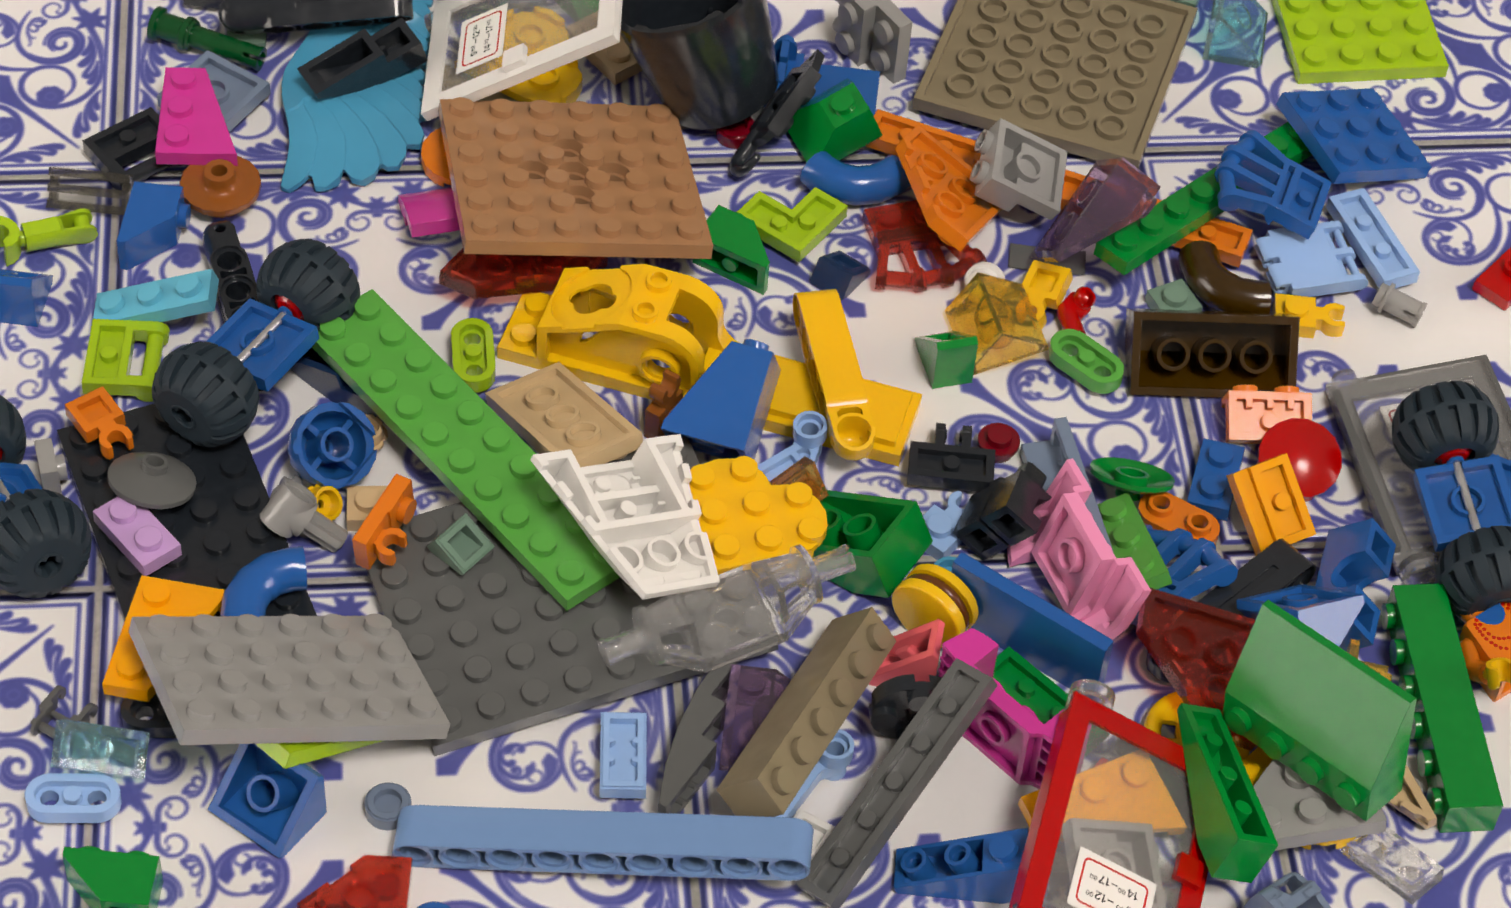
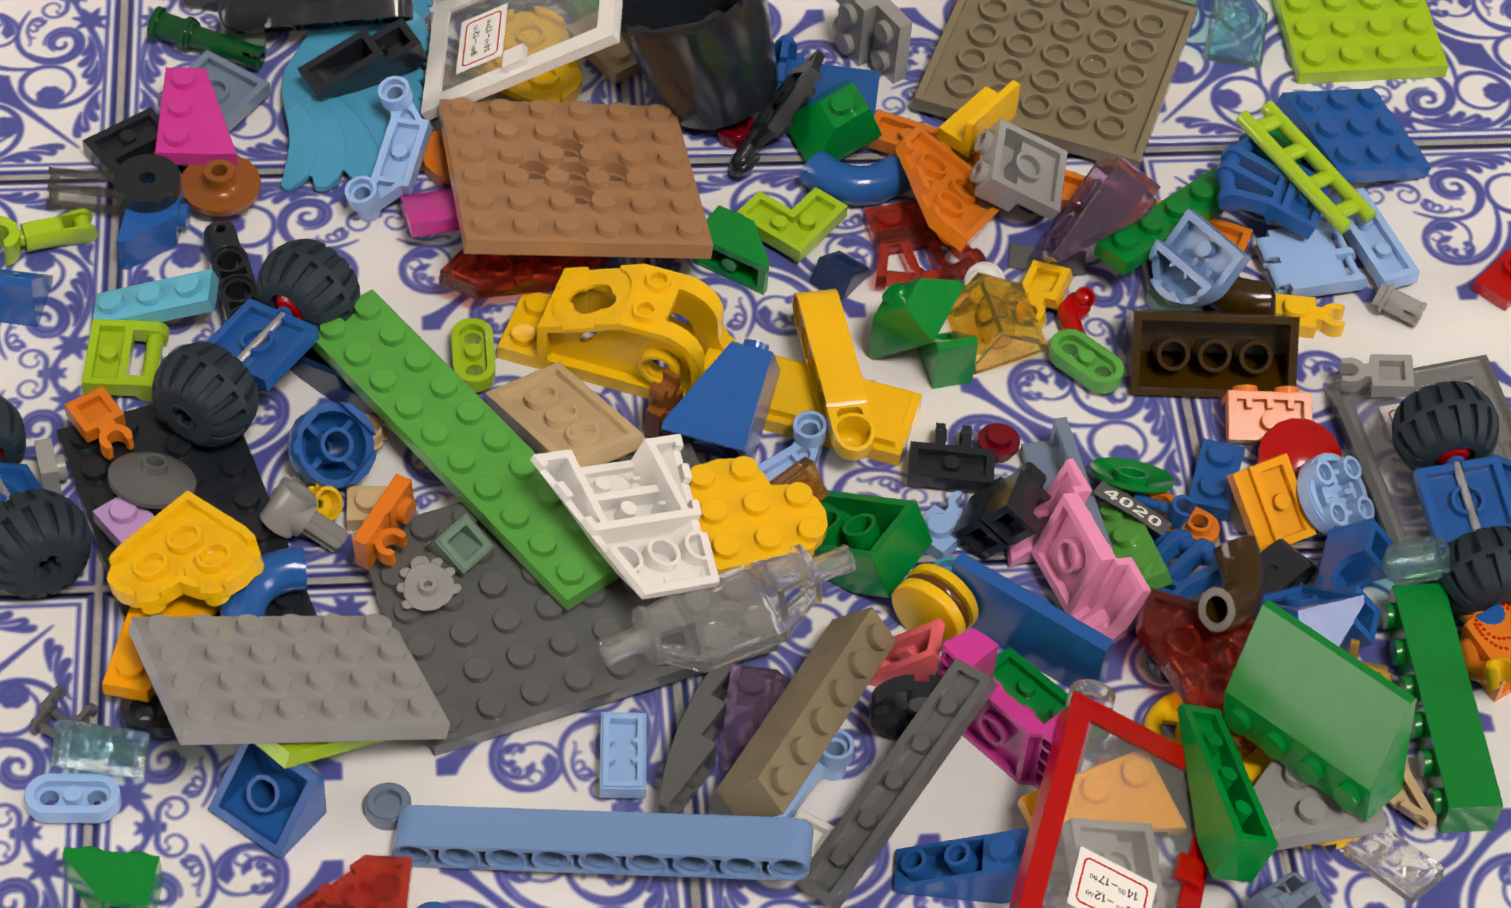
none -> yellow plate [107,490,264,615]
none -> black piece [114,154,182,213]
none -> light blue plate [345,76,433,222]
none -> light grey piece [396,556,462,611]
none -> green slope [868,278,964,360]
none -> yellow panel [937,80,1021,158]
none -> dark grey sticker [1092,480,1172,536]
none -> blue hand [1134,494,1196,528]
none -> medium blue slope [1149,209,1251,306]
none -> dark brown cylinder [1198,535,1265,632]
none -> lime bar [1235,100,1377,235]
none -> light blue tile [1297,453,1375,536]
none -> light grey plate [1339,354,1415,397]
none -> clear light blue brick [1382,536,1451,585]

